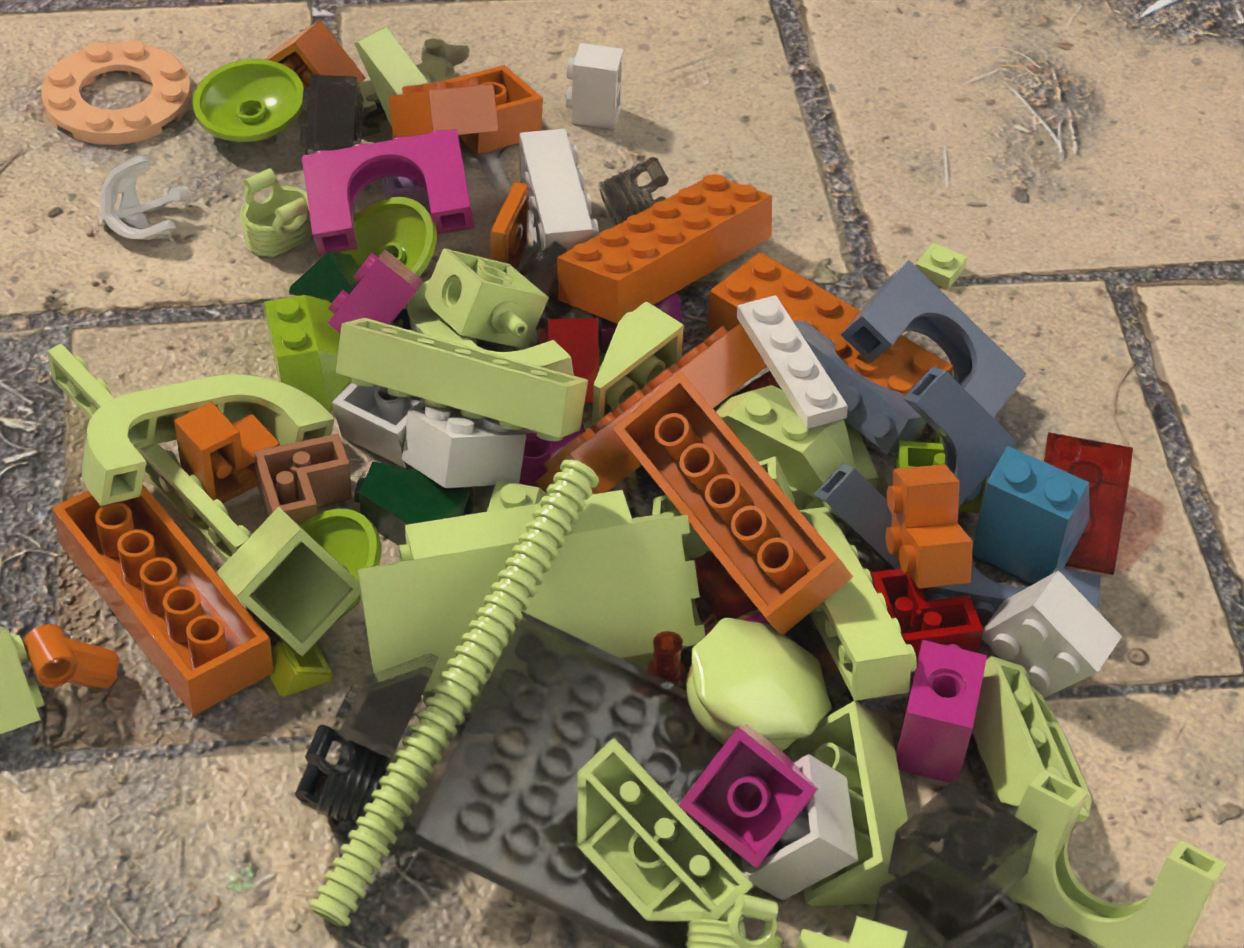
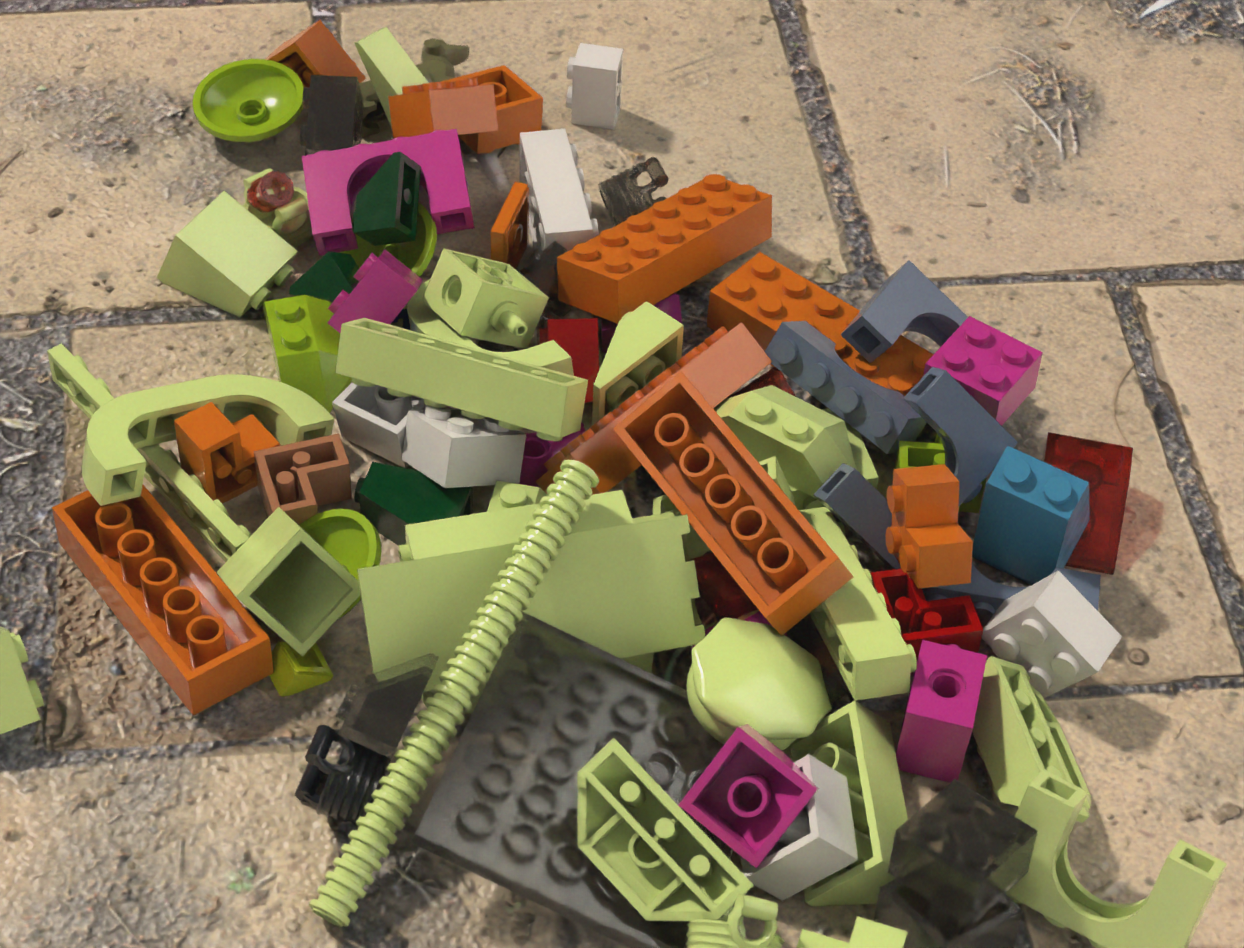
orange piece [23,624,120,689] -> none
light nougat plate [41,40,191,145] -> none
white helmet [98,156,191,240] -> none
clear red pin [647,631,685,713] -> none
white plate [737,295,848,429] -> none
yellowish green plate [915,242,967,290] -> none
none -> yellowish green slope [157,191,298,317]
none -> clear red bush [247,171,294,213]
none -> dark green slope [352,152,421,246]
none -> dark pink brick [923,316,1043,426]

